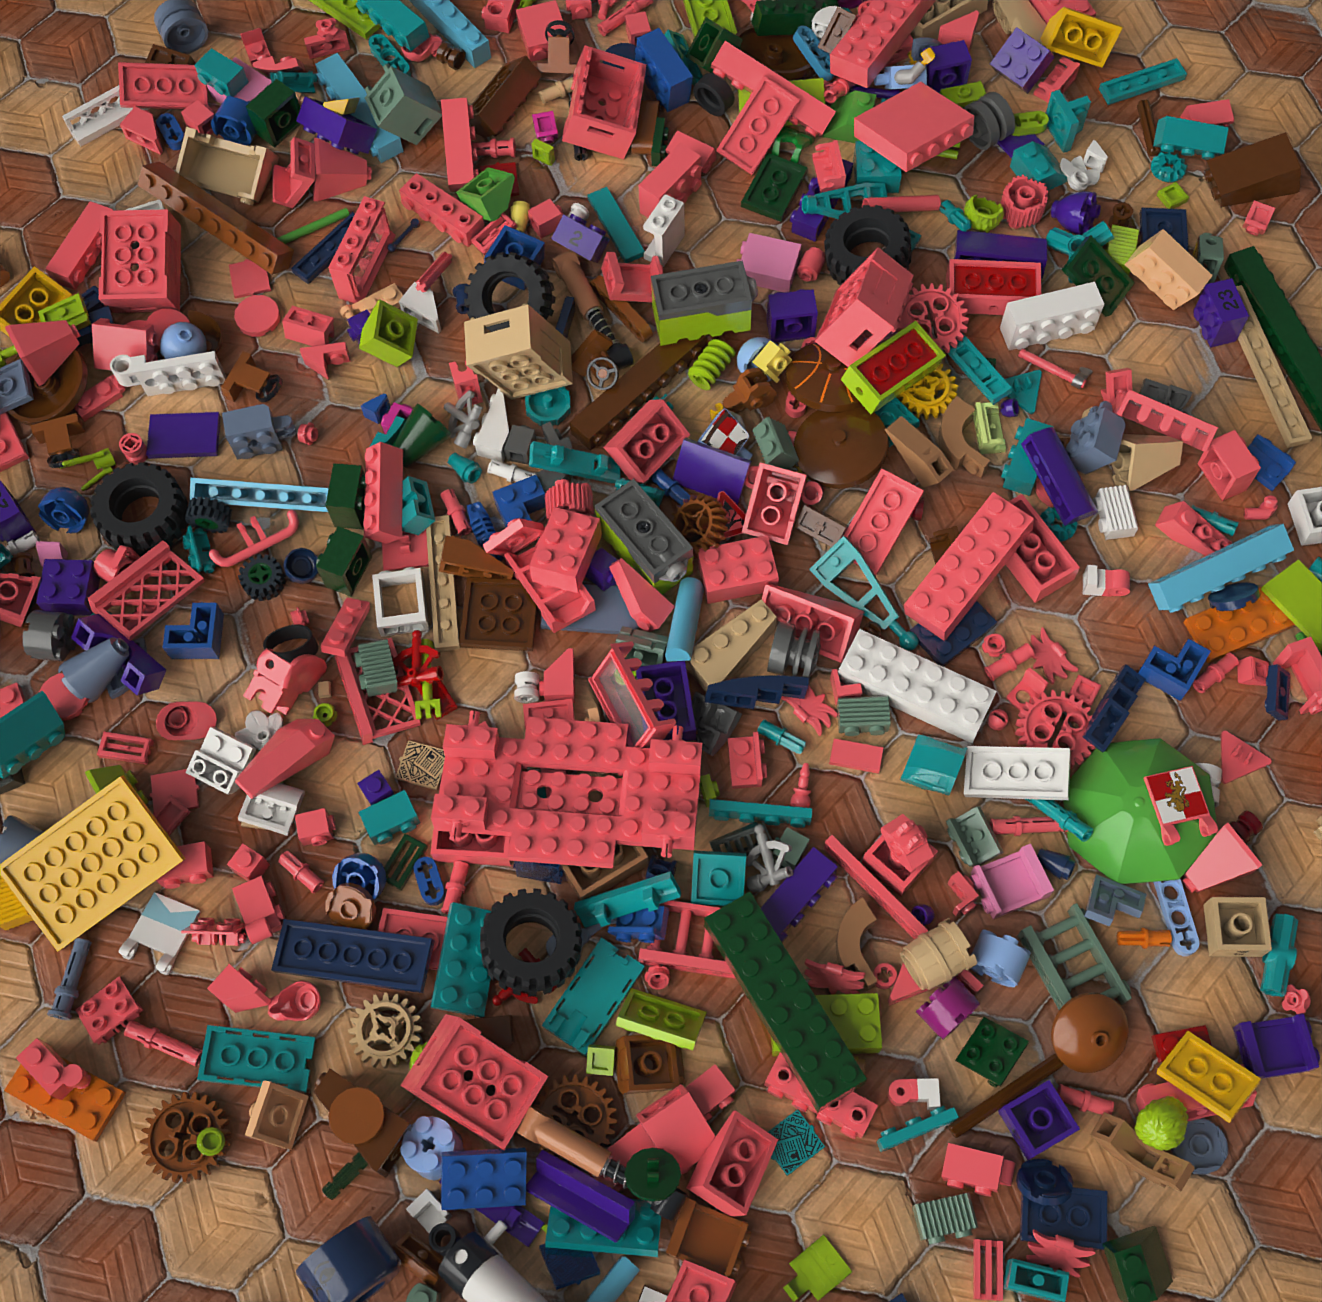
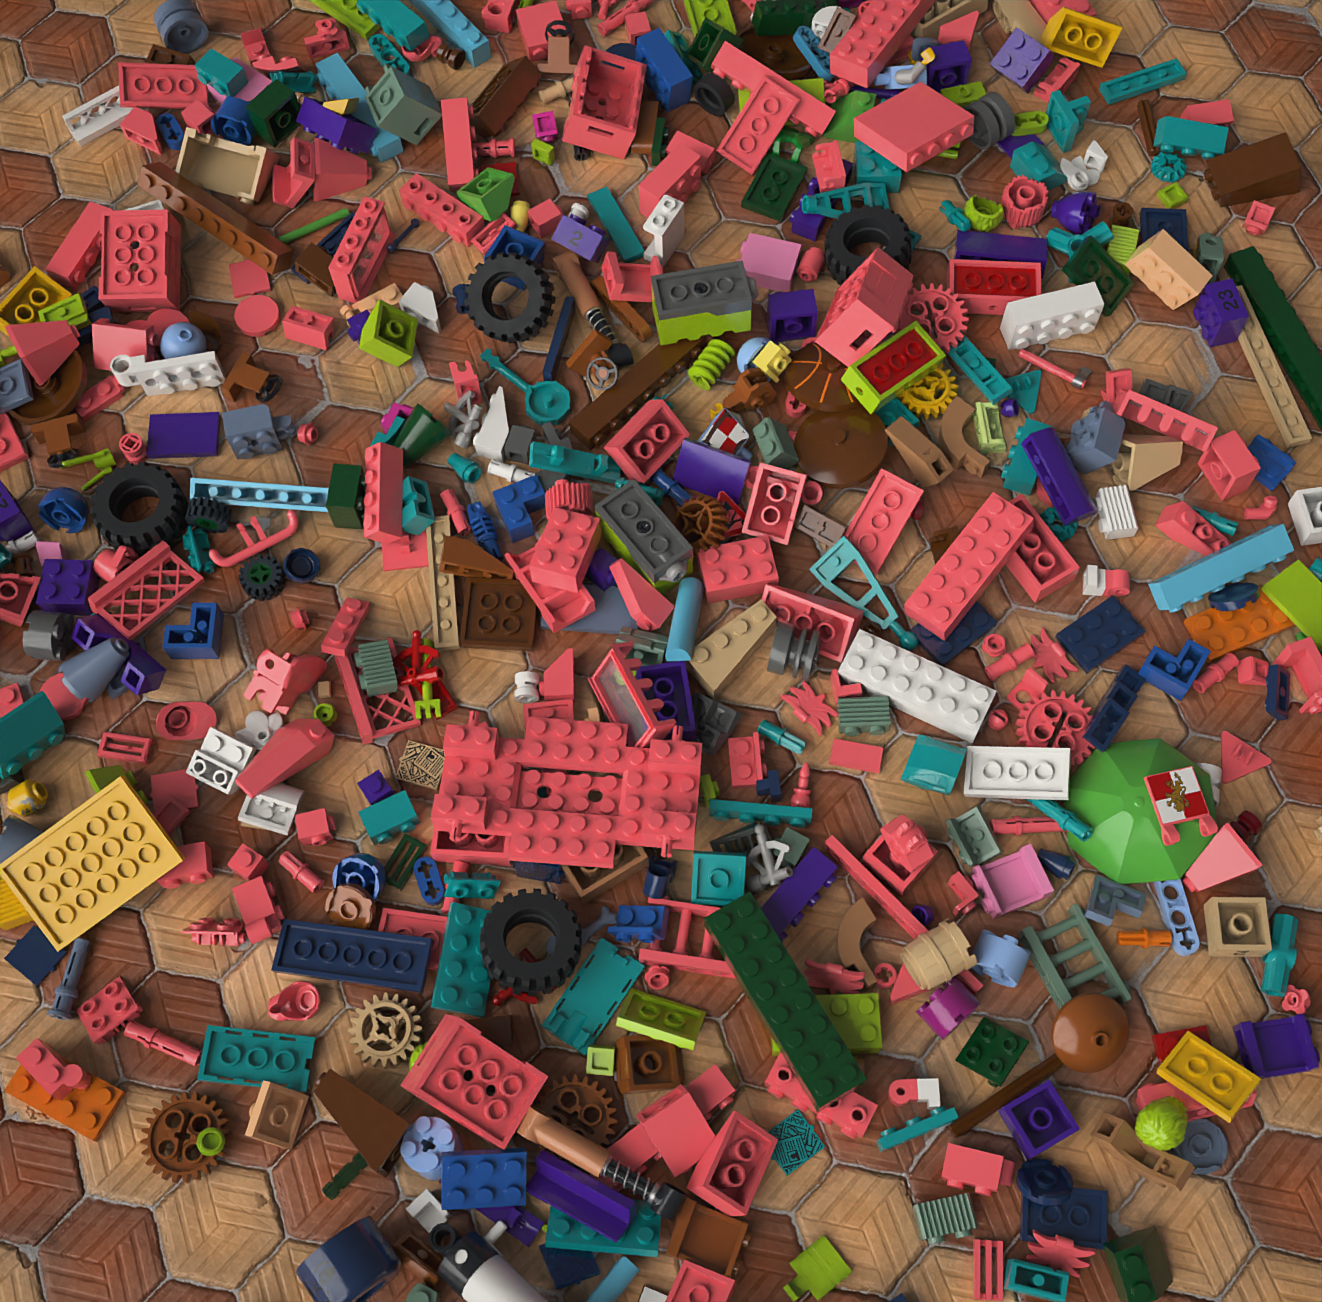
white flag [119,892,201,975] -> none
coral slope [207,964,272,1013] -> none
black tyre [263,625,319,668] -> none
coral slope [300,342,350,379] -> none
dark green brick [316,526,372,597] -> none
dark orange tile [328,1087,385,1145] -> none
blue slope [361,393,391,424] -> none
white window [372,567,429,637] -> none
coral axle [416,252,452,293] -> none
tan container [464,303,573,400] -> none
coral plate [483,518,545,556] -> none
teal hinge [574,871,681,928] -> none
dark green piece [625,1148,681,1202] -> none
dark blue slope [704,675,809,709] -> none
coral piece [862,195,941,213] -> none
coral pin [1057,1084,1114,1115] -> none
coral tile [1067,675,1101,707] -> none
none -> dark blue piece [4,925,68,987]
none -> yellow head [7,780,48,817]
none -> reddish brown brick [295,242,336,297]
none -> teal hinge [444,871,501,899]
none -> dark blue tile [756,770,781,803]
none -> dark blue plate [1055,595,1145,674]

